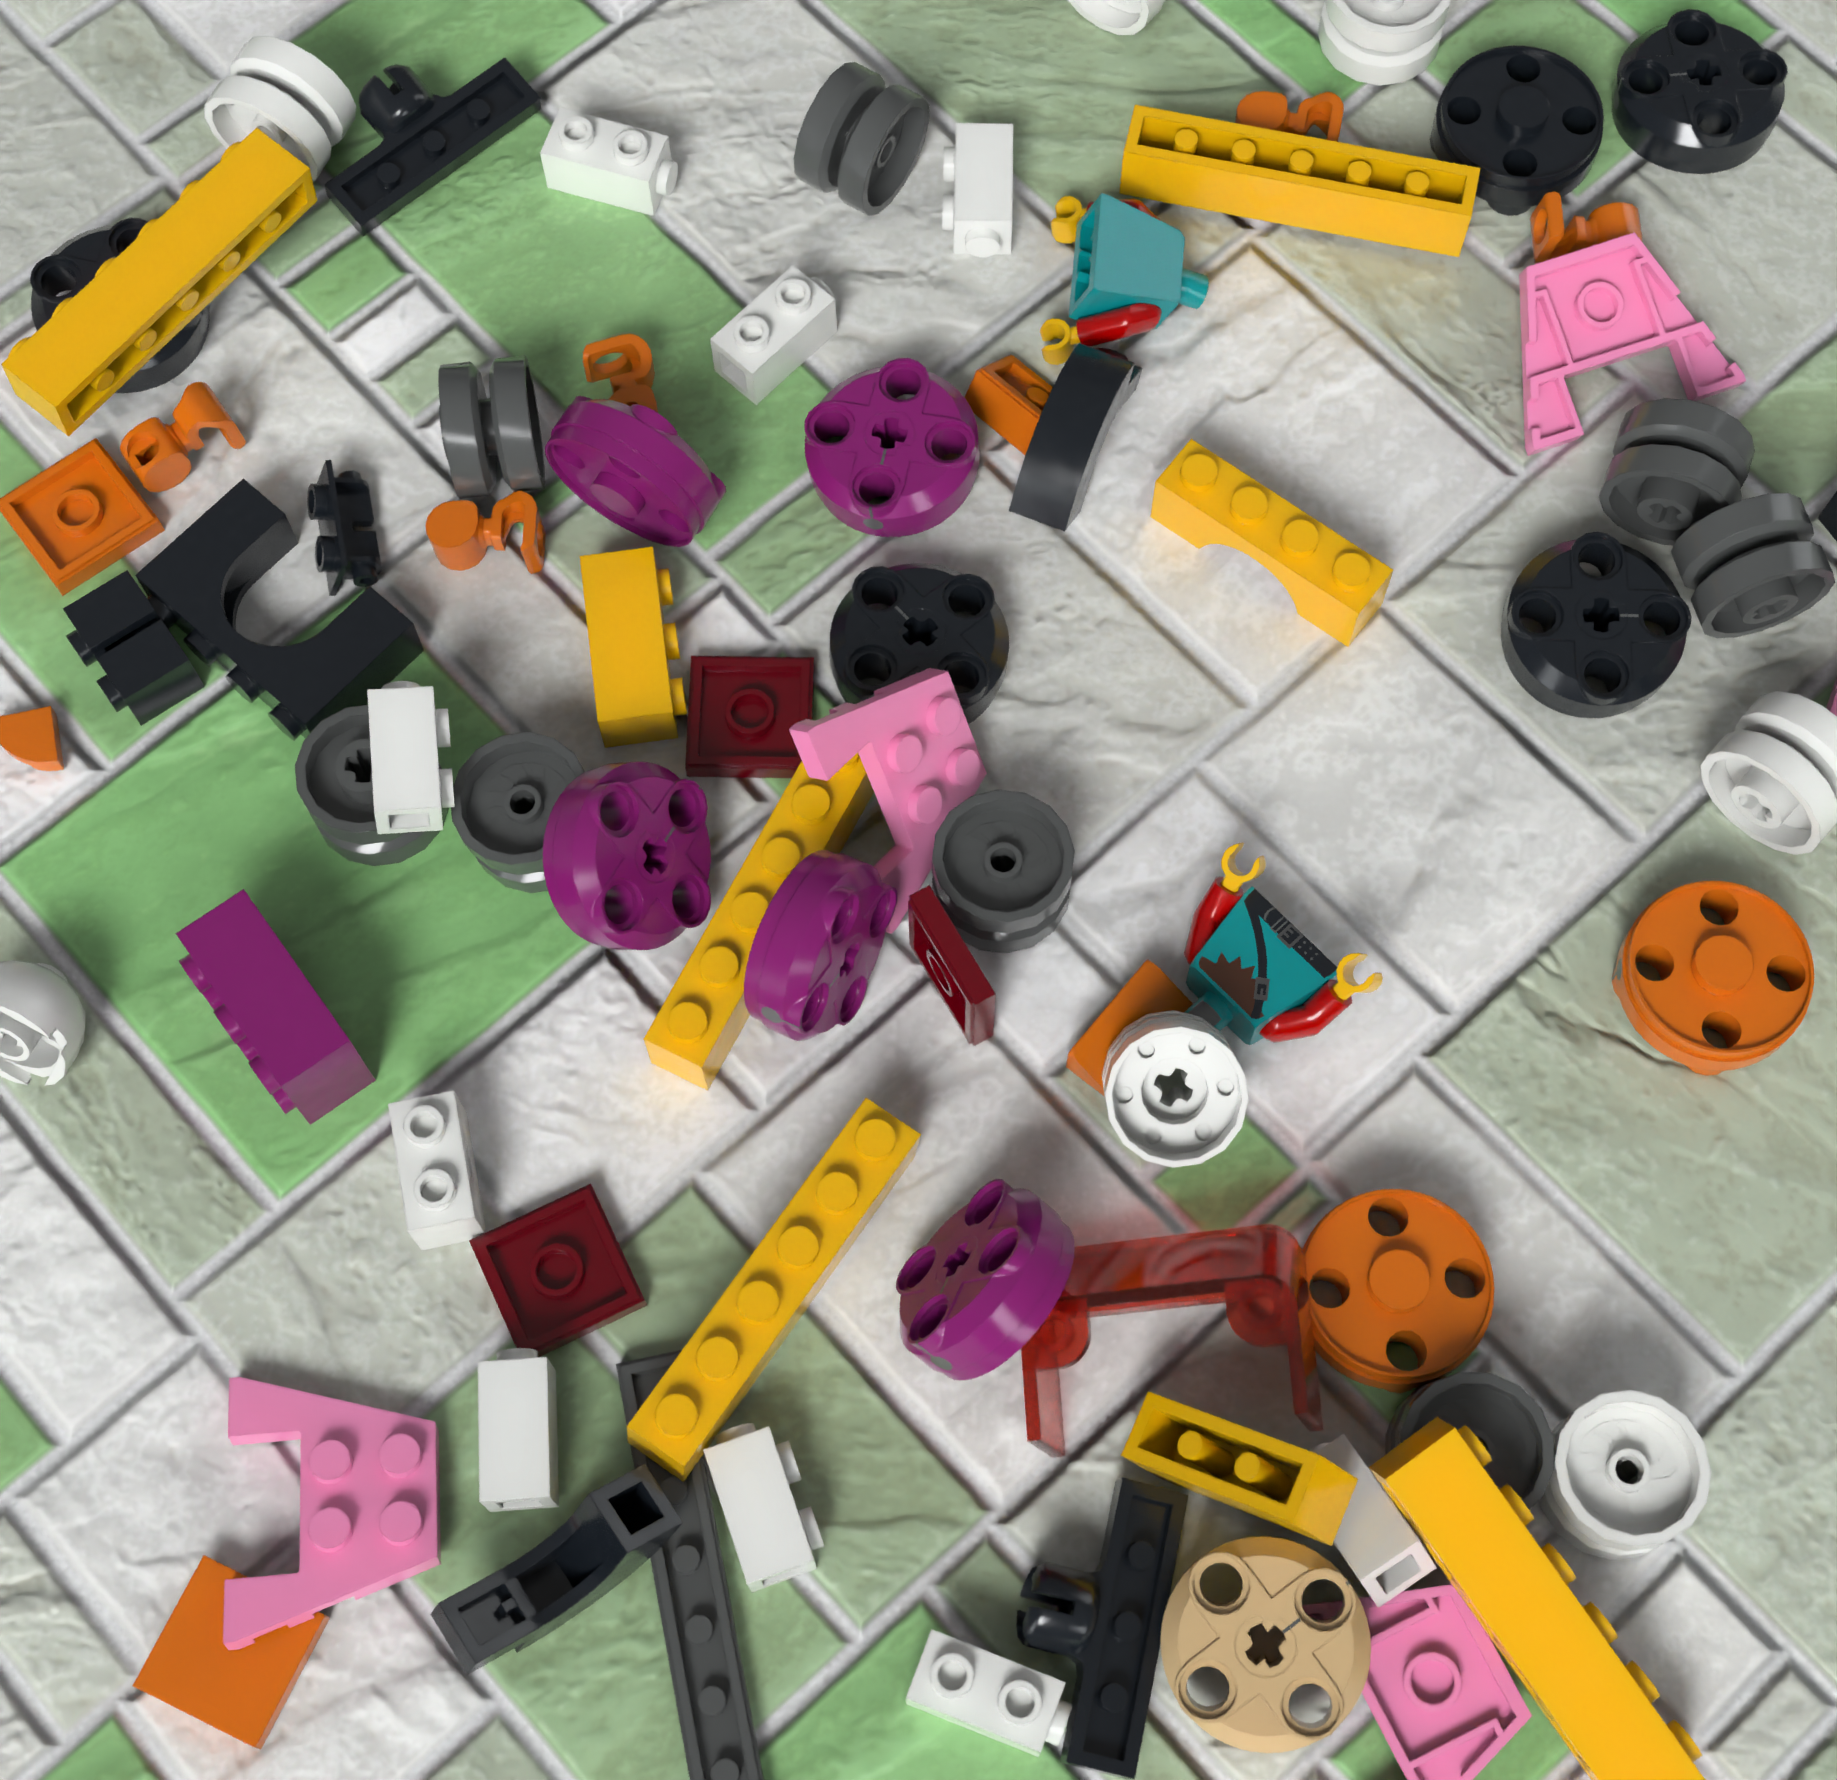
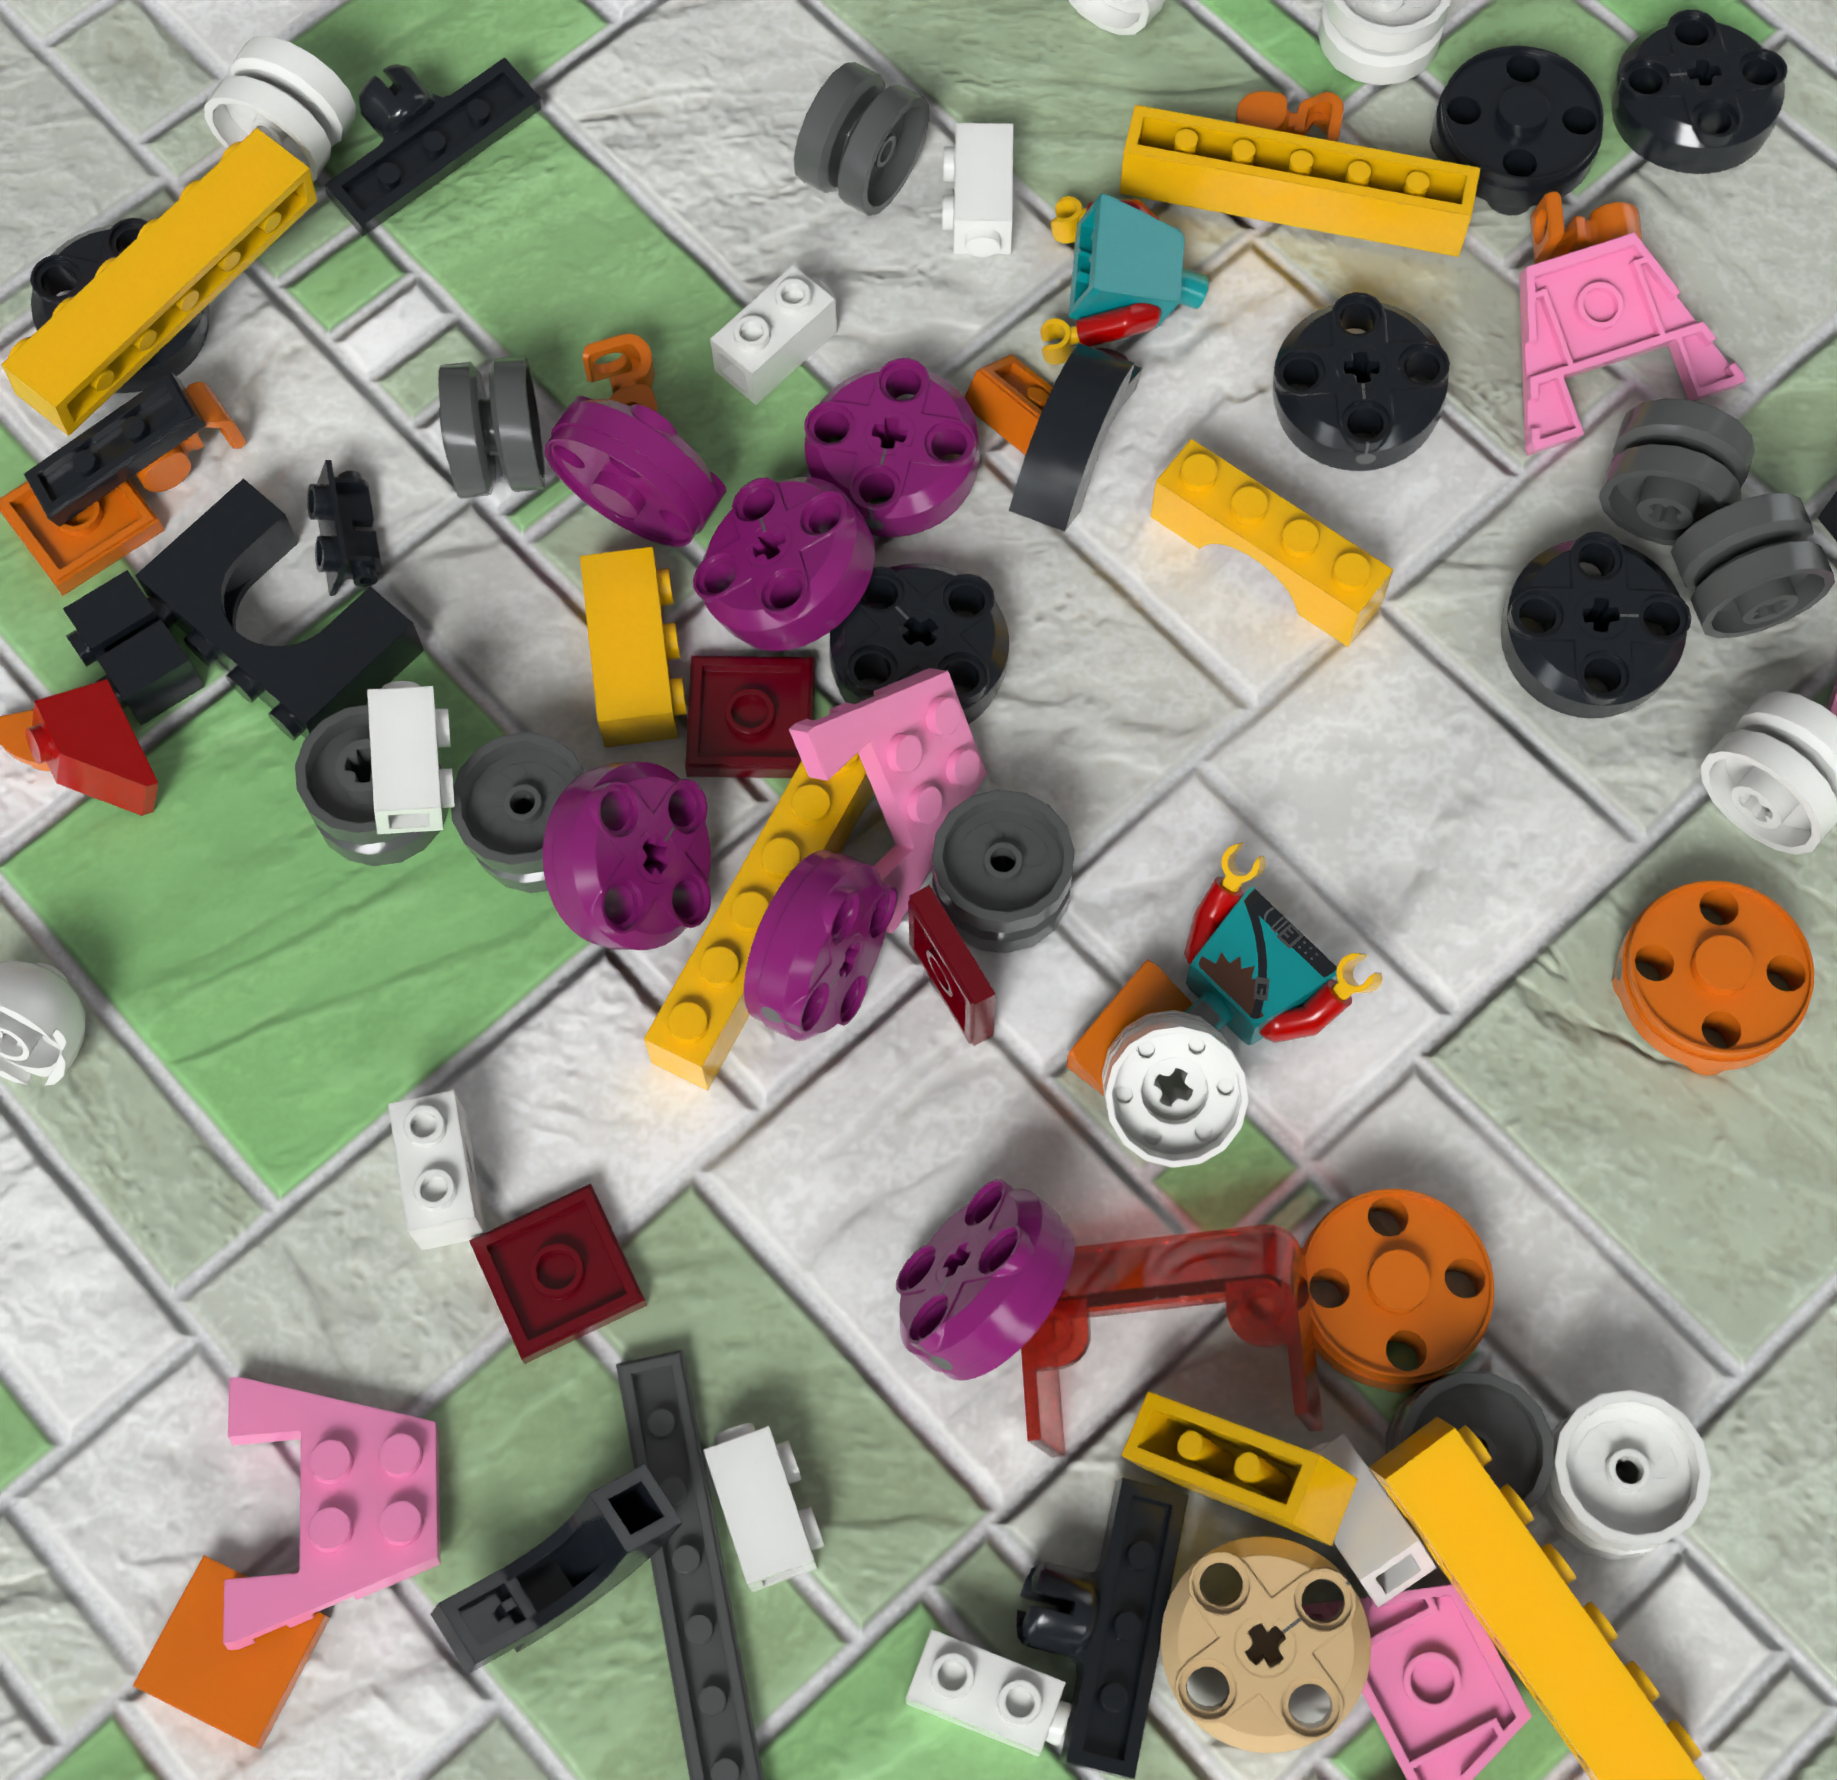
magenta brick [175,889,376,1125] -> none
orange leg [425,491,546,574] -> none
white brick [478,1348,559,1512] -> none
white brick [540,108,678,216] -> none
yellow brick [627,1098,921,1482] -> none
none -> black tile [24,372,207,527]
none -> red slope [26,679,158,816]
none -> magenta piece [693,477,875,651]
none -> black piece [1273,292,1450,471]

